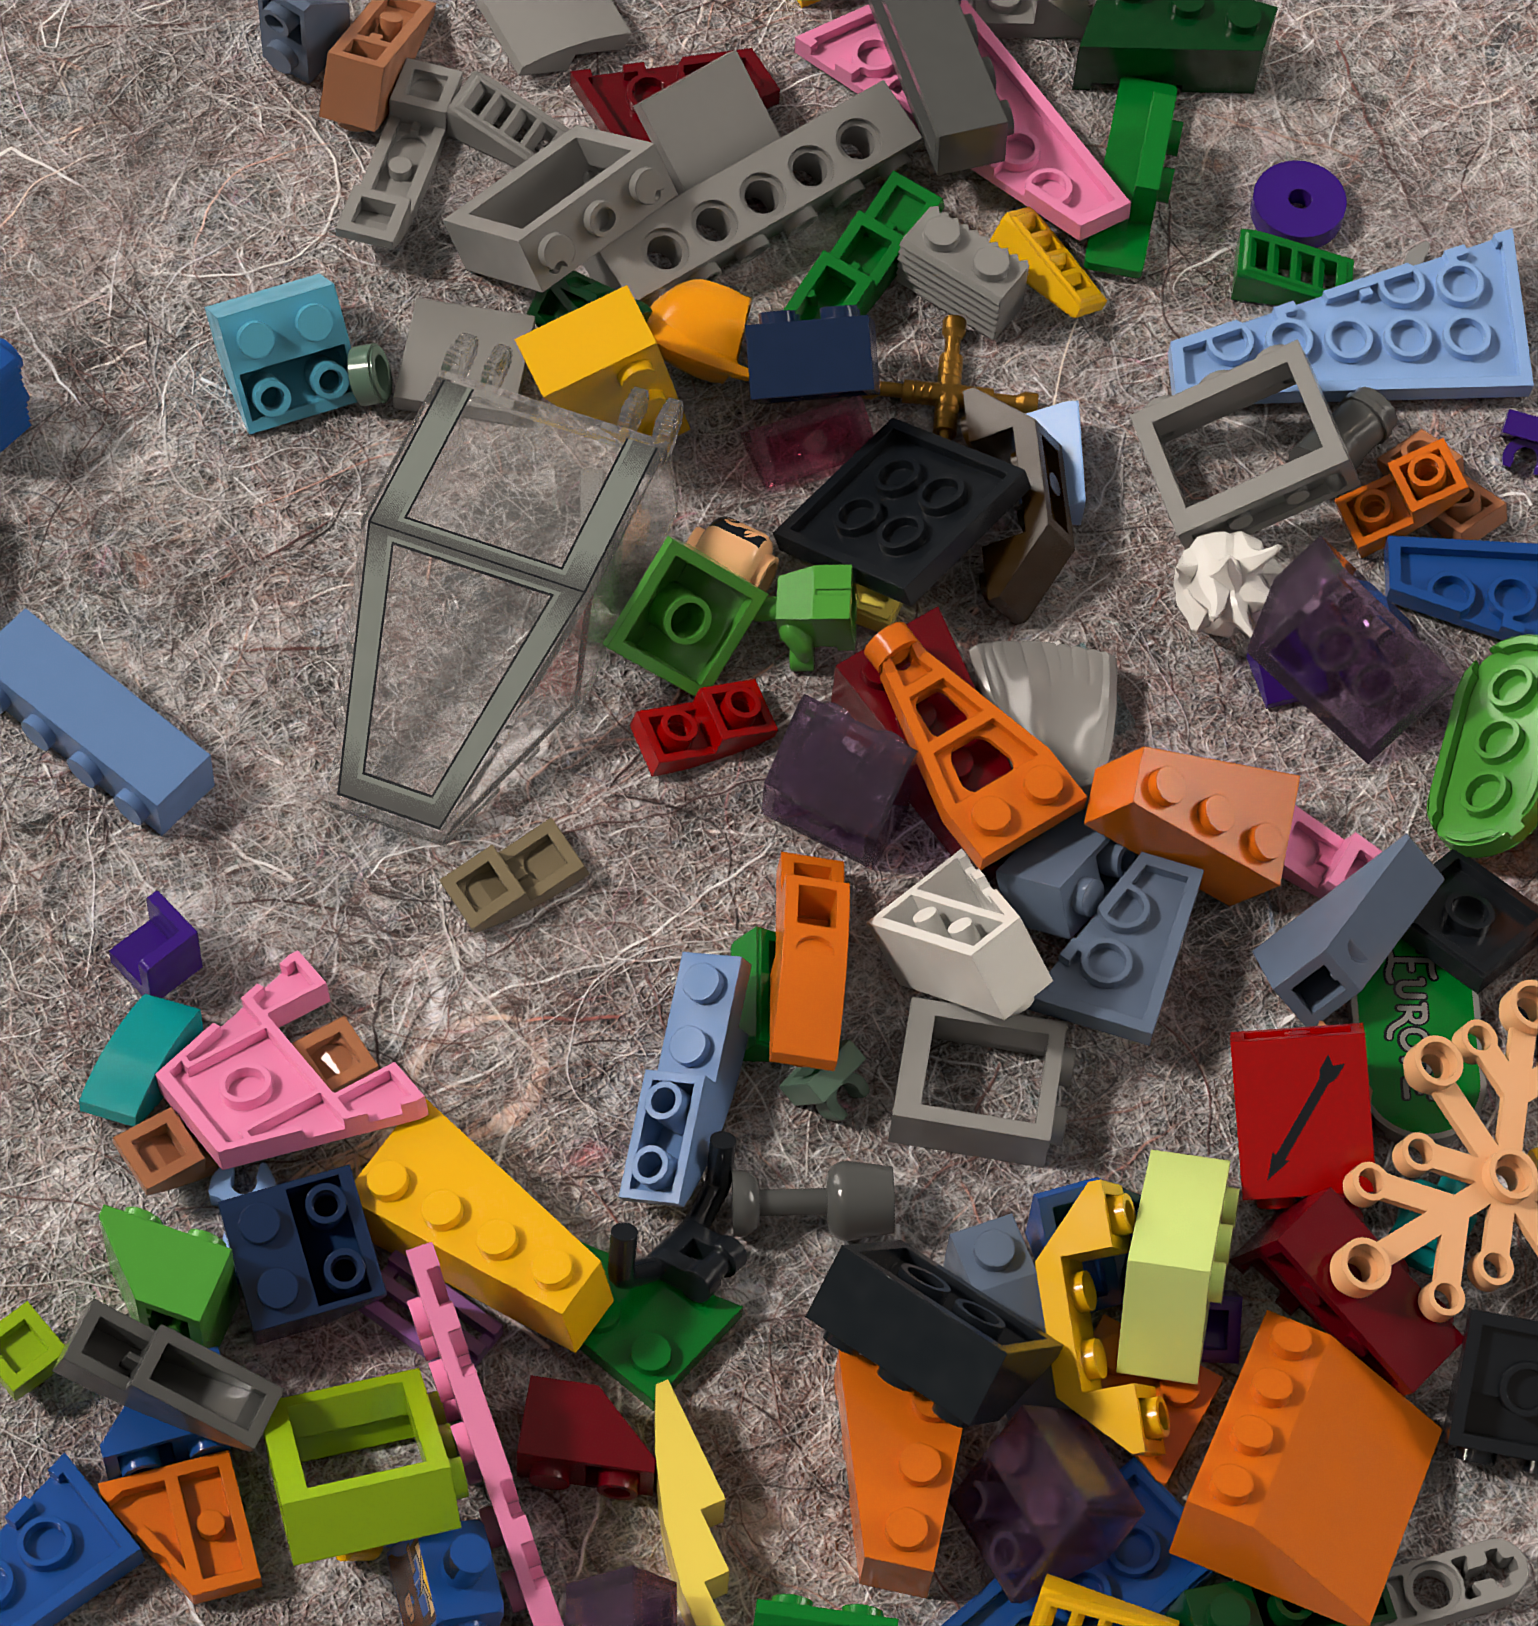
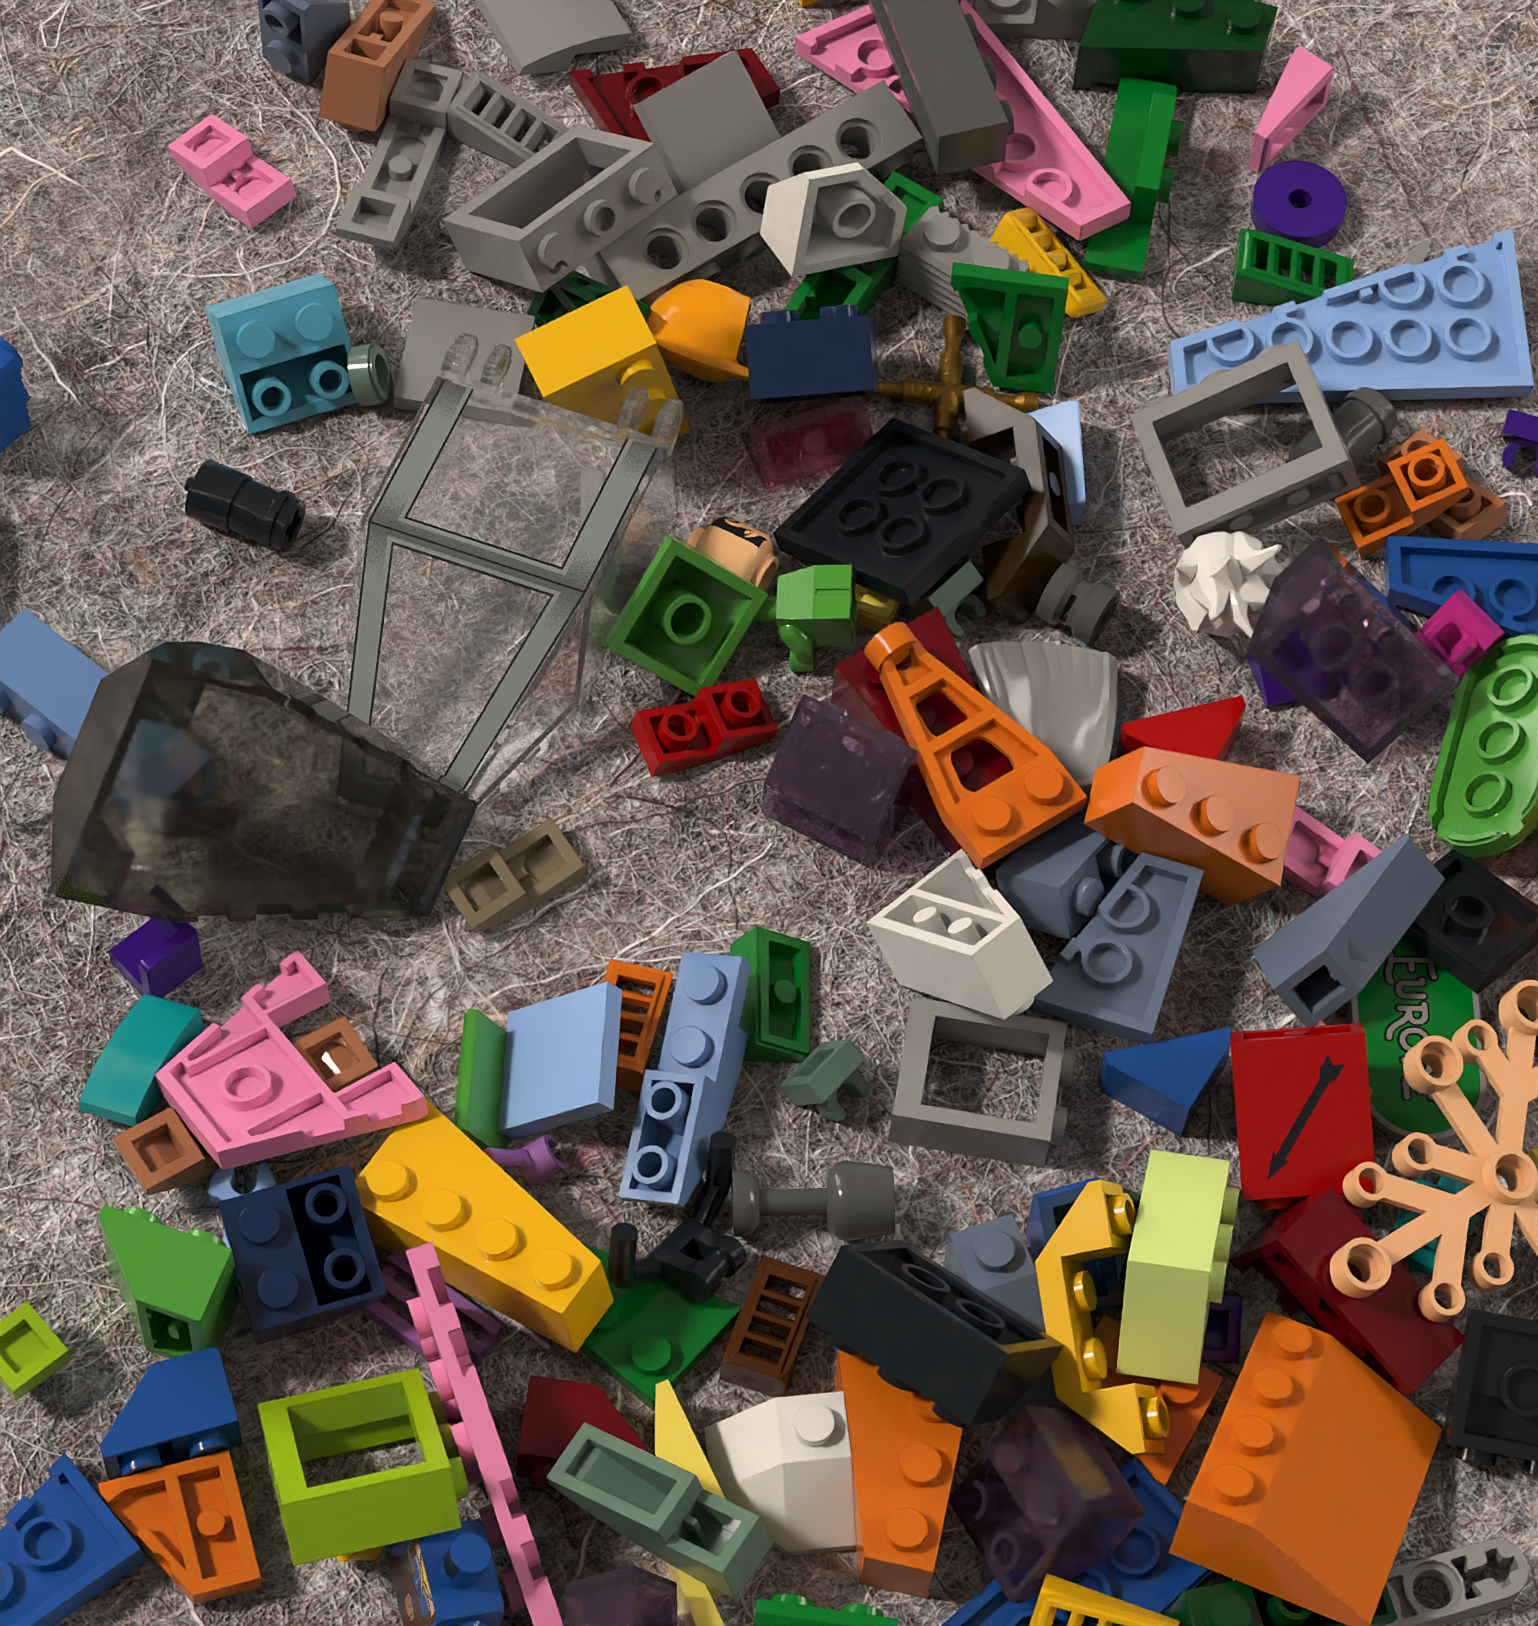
dark grey slope [52,1298,284,1453] -> none
orange slope [769,852,850,1071] -> none
none -> clear smoke windscreen [50,641,478,923]
none -> bright pink slope [167,114,296,229]
none -> black piece [184,459,306,552]
none -> bright green slope [454,1009,508,1151]
none -> medium lavender hand [483,1134,567,1185]
none -> light blue tile [498,981,623,1139]
none -> sand green slope [546,1422,773,1600]
none -> orange slope [603,959,673,1093]
none -> white slope [704,1391,856,1556]
none -> reddish brown slope [719,1255,826,1397]
none -> white slope [760,162,907,277]
none -> sand green tile [900,560,986,639]
none -> green wing [950,262,1069,394]
none -> dark grey wheel [1035,562,1120,646]
none -> blue slope [1097,1027,1232,1137]
none -> red slope [1116,695,1246,761]
none -> bright pink slope [1249,46,1334,174]
none -> dark pink tile [1414,589,1505,680]

